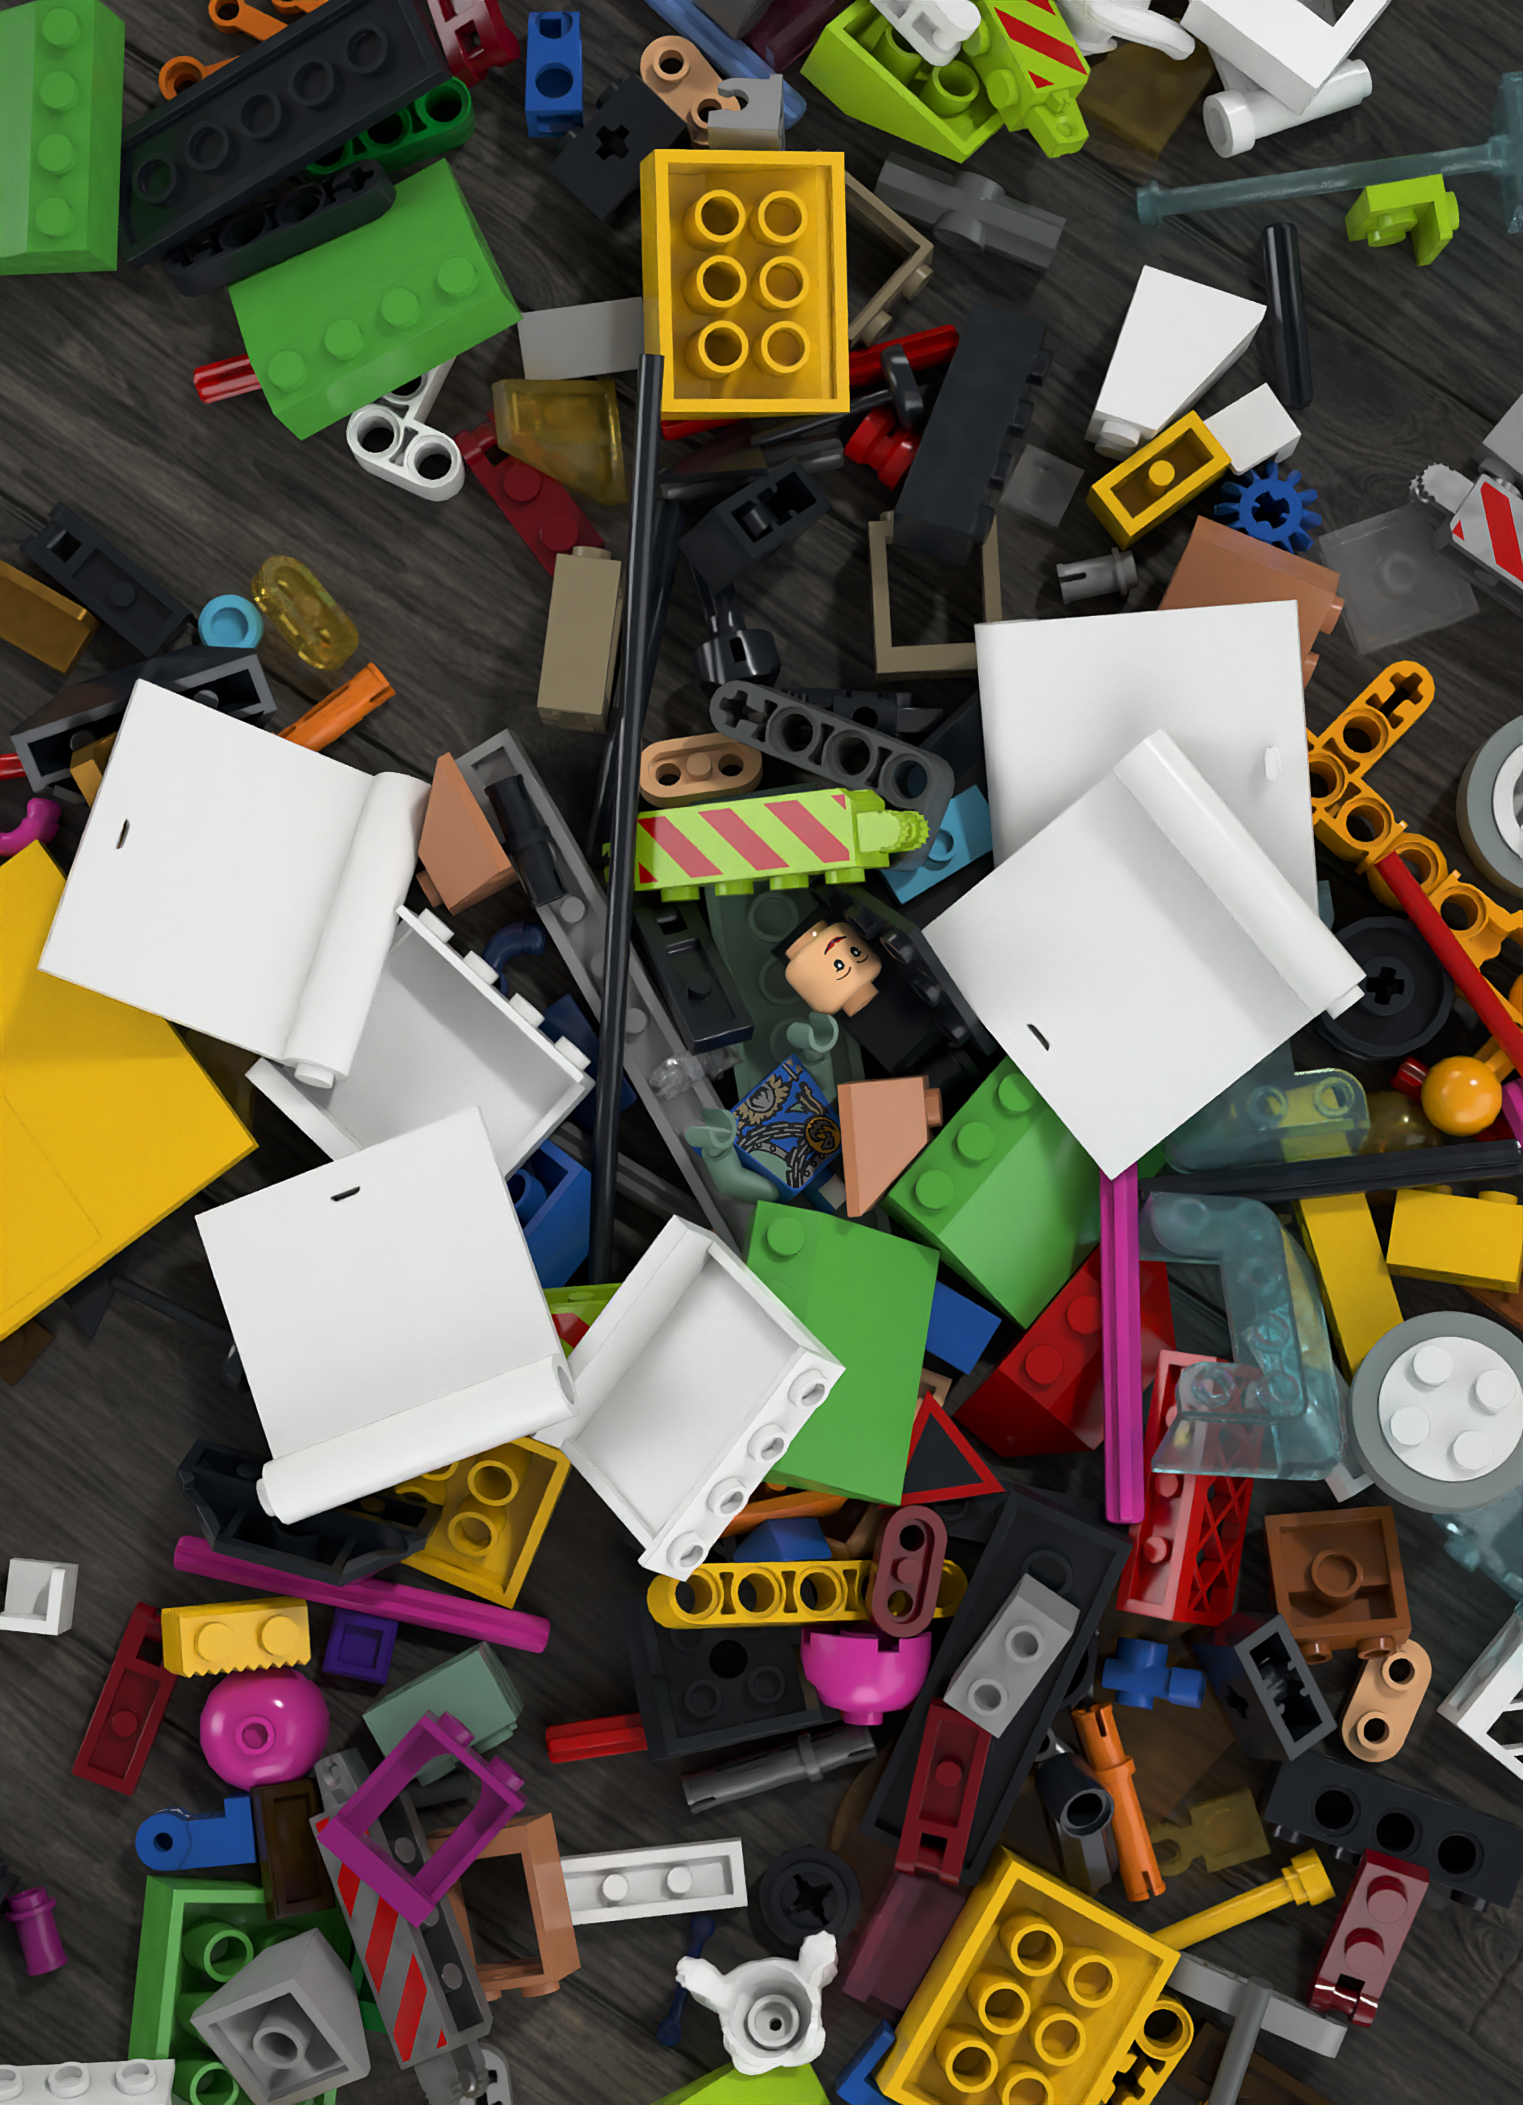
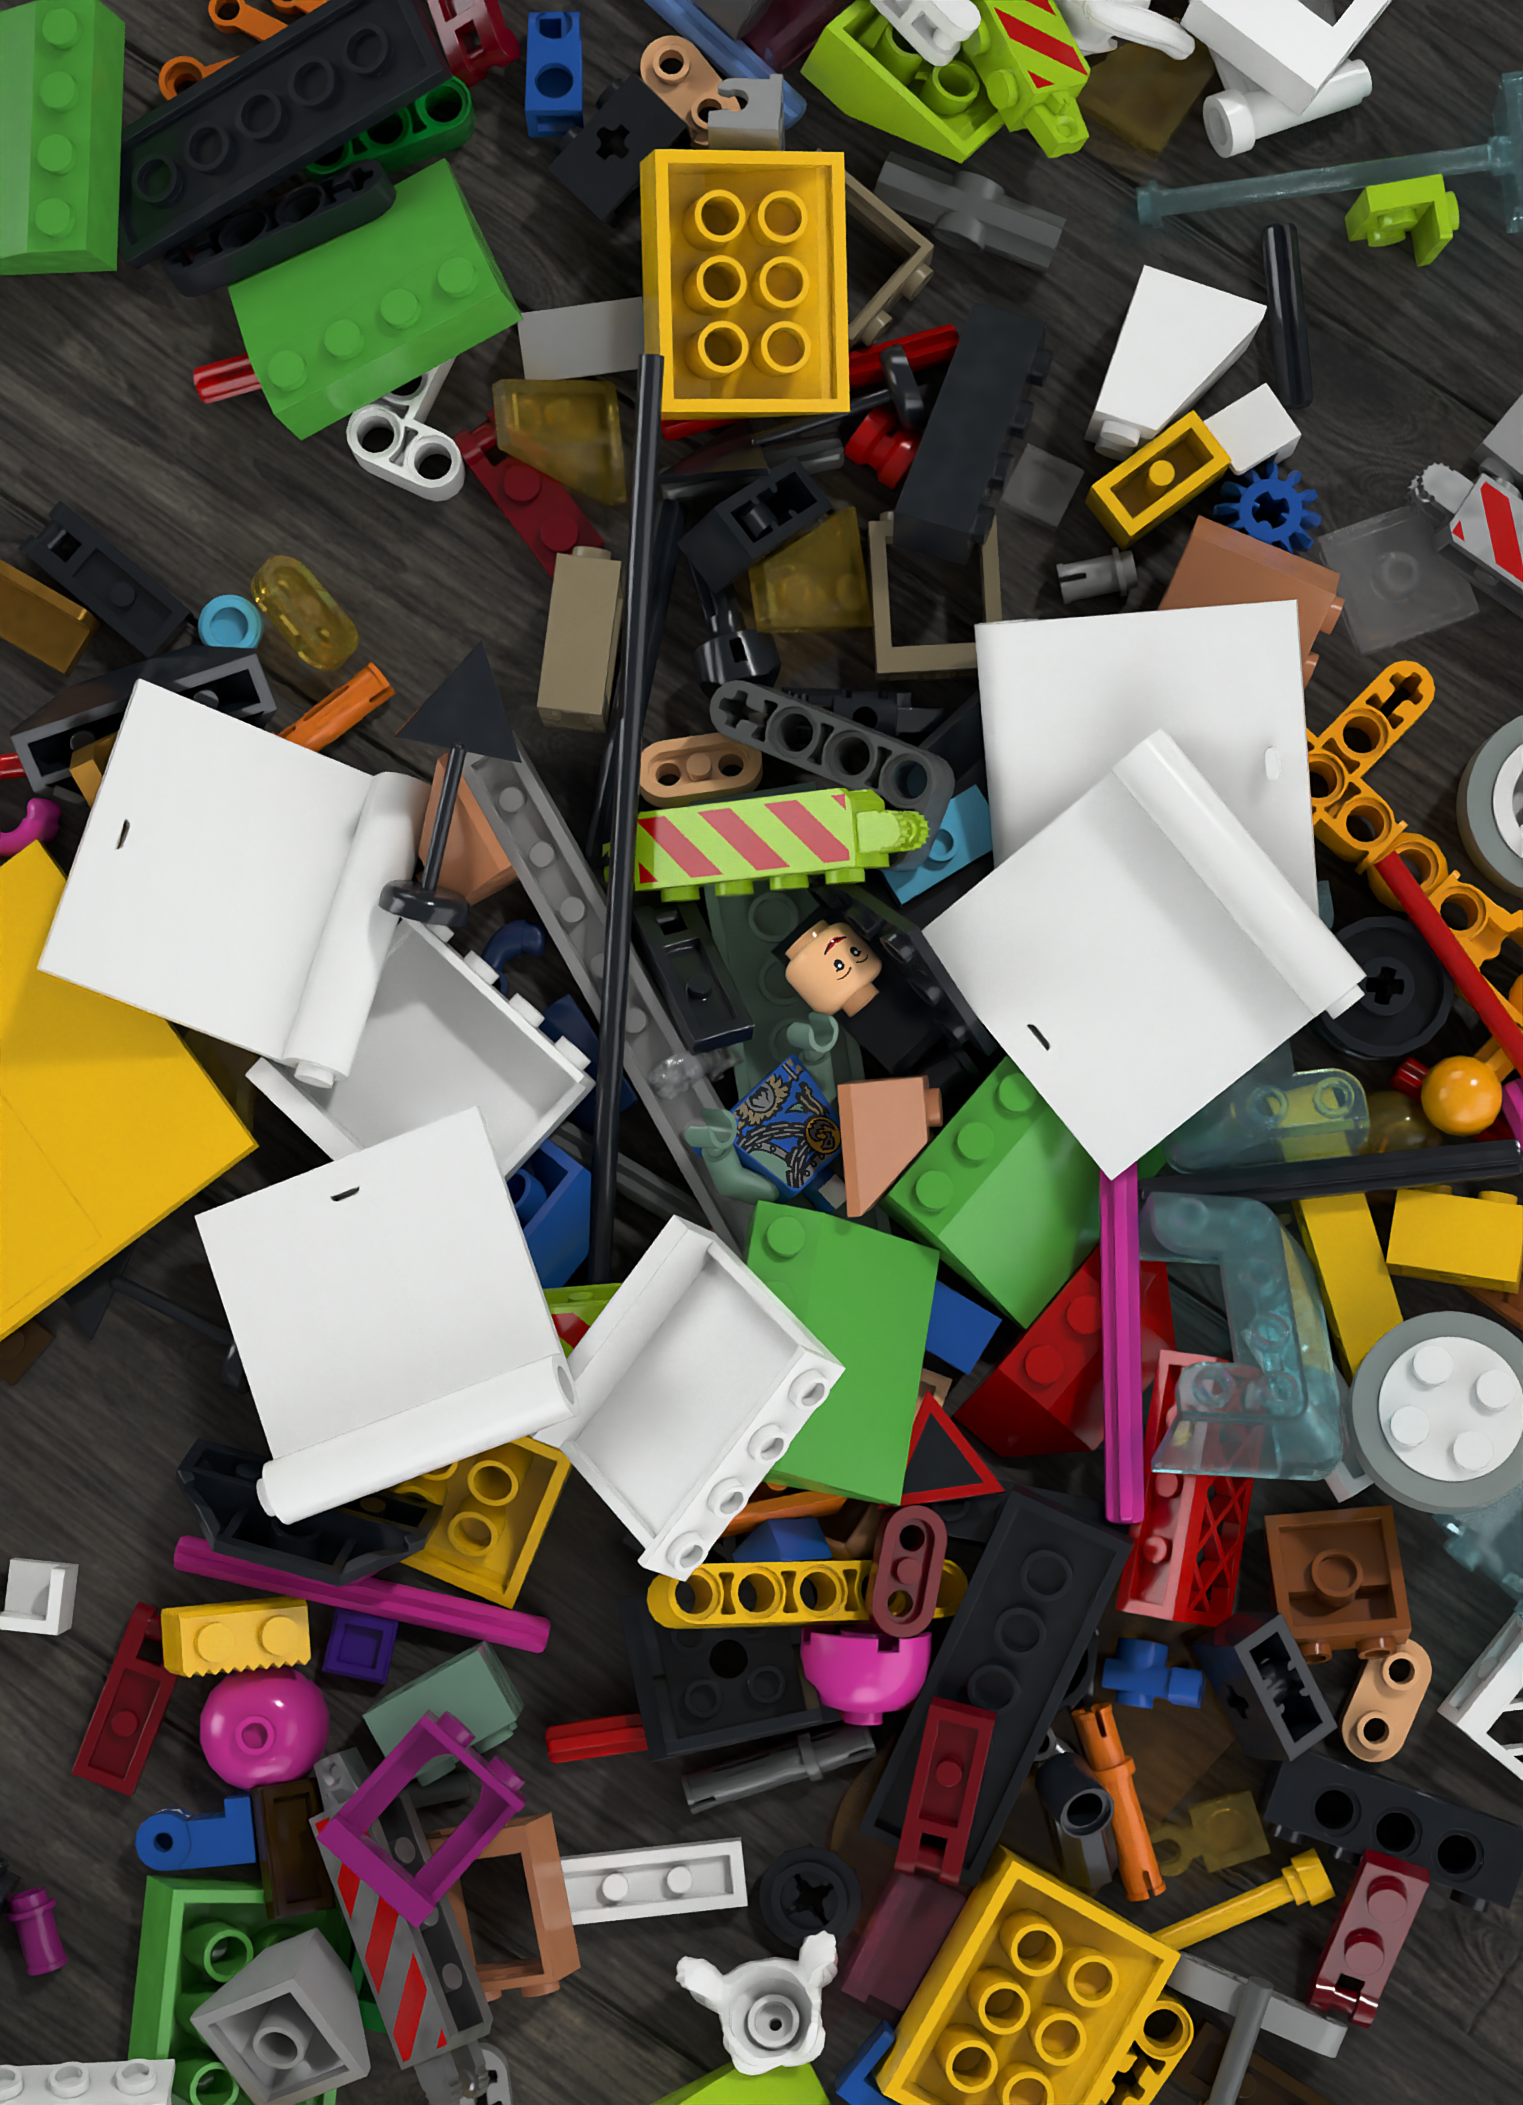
black pin [484,774,570,909] -> none
clear blue hinge [656,1914,716,2047] -> none
light grey brick [943,1573,1080,1738] -> none
none -> black piece [378,641,522,927]
none -> clear yellow wing [748,507,873,633]

